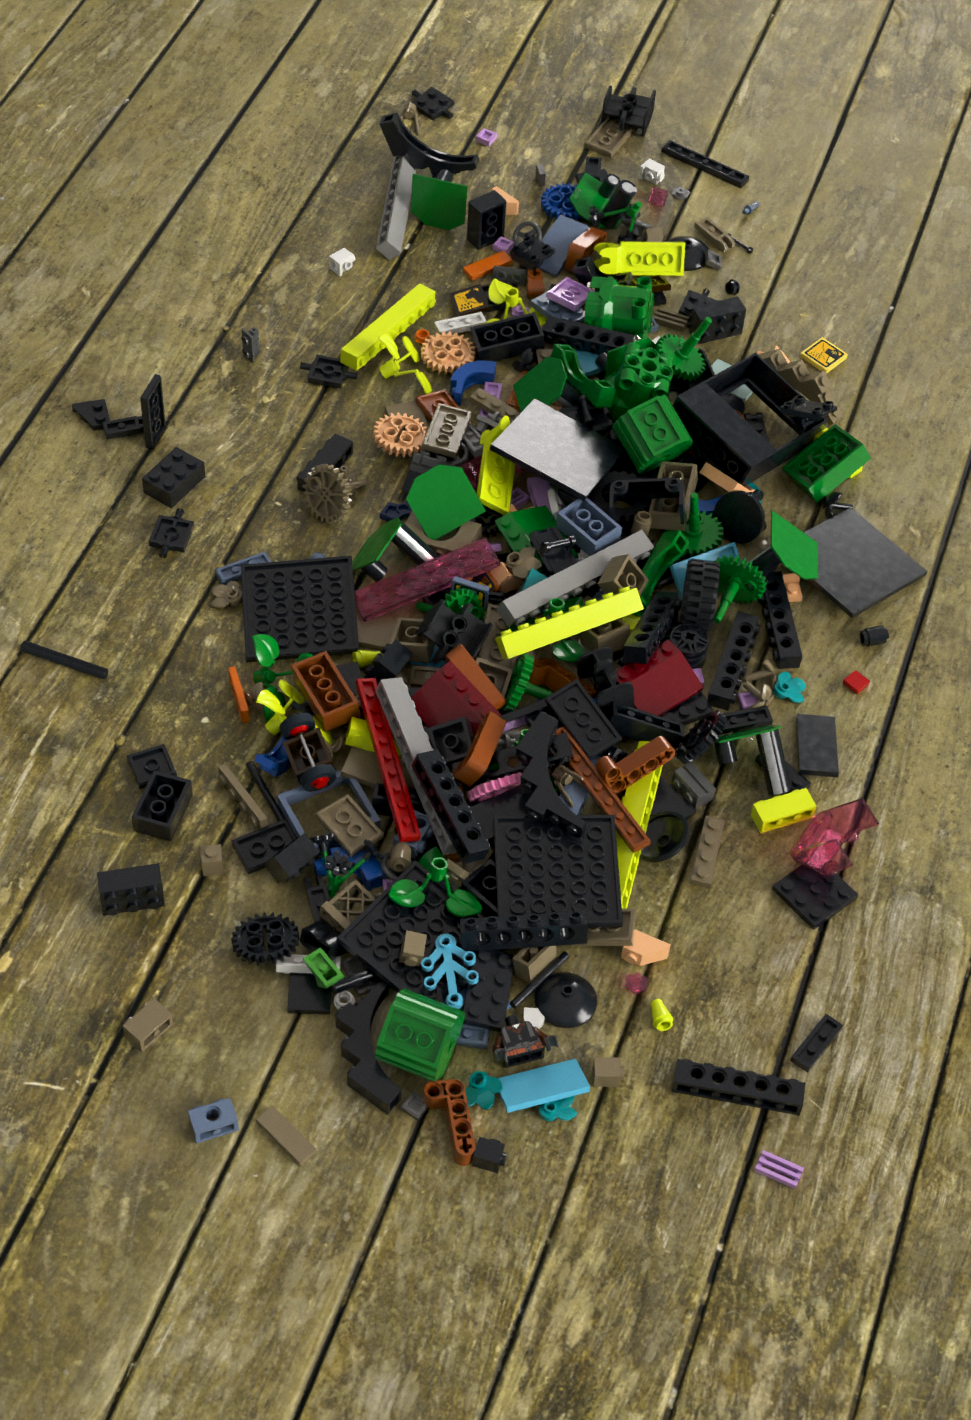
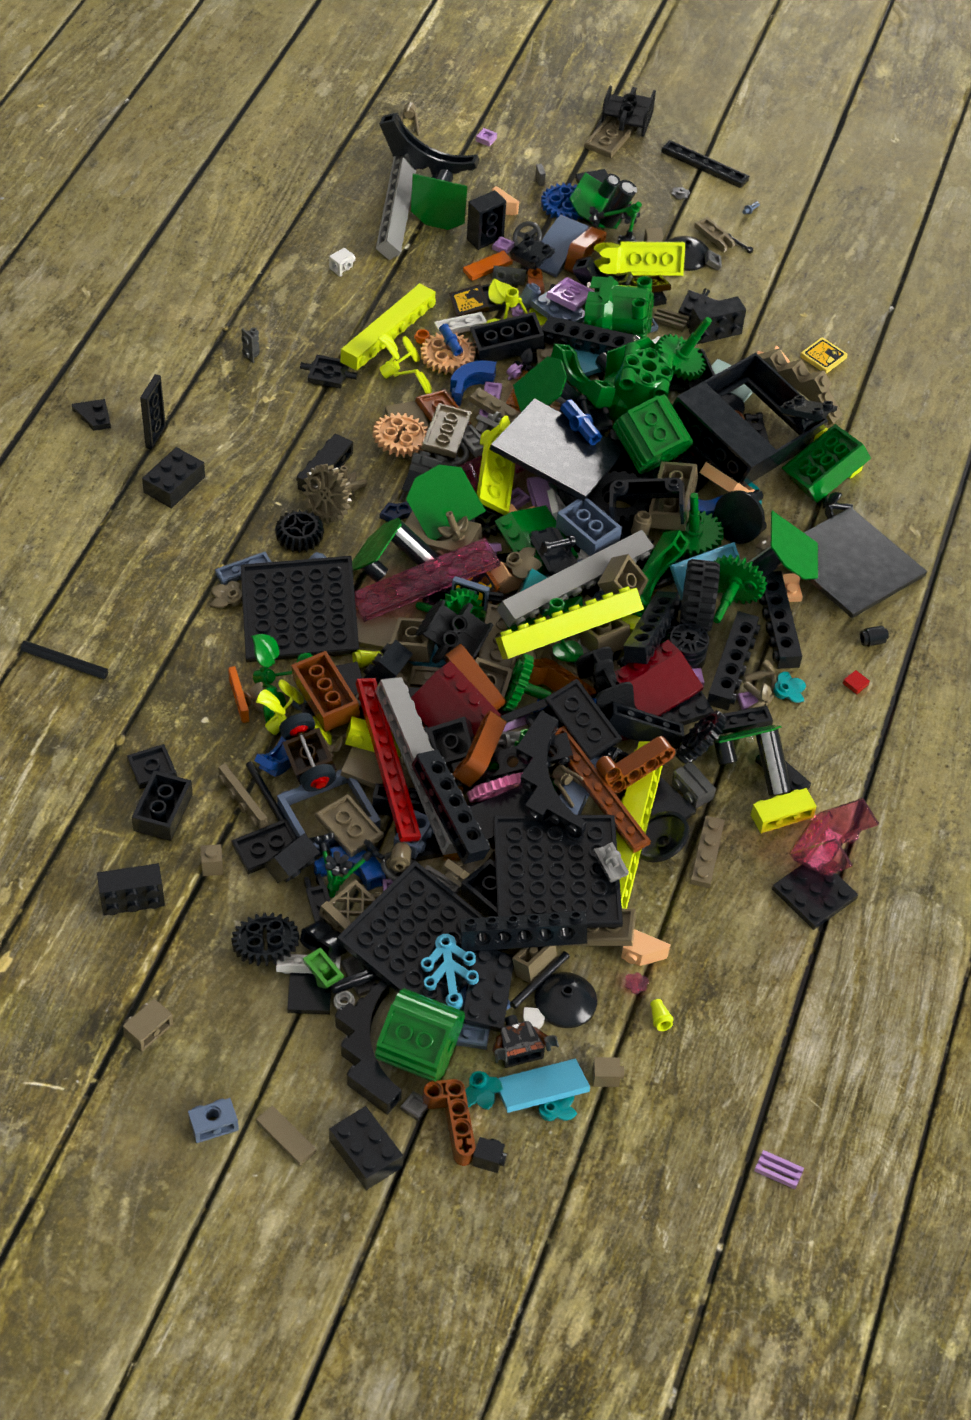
black hinge [102,416,144,439] -> none
black plate [149,508,194,558] -> none
green plant [388,847,482,917] -> none
dark tan brick [399,930,427,966] -> none
black plate [411,87,454,121] -> none
black tile [585,156,602,181] -> none
dark grey piece [621,219,652,236] -> none
white brick [639,159,665,185] -> none
clear pink plate [648,186,669,207] -> none
black brick [672,1059,805,1116] -> none
black plate [725,279,740,295] -> none
black plate [790,1014,844,1073] -> none
black tile [796,714,839,777] -> none
none -> black gear [275,509,324,553]
none -> black brick [329,1106,403,1190]
none -> dark tan plant [438,511,468,542]
none -> blue pin [439,324,463,356]
none -> lavender plate [506,363,523,381]
none -> sand blue brick [519,283,541,309]
none -> blue piece [560,399,602,445]
none -> light grey hips [593,842,629,882]

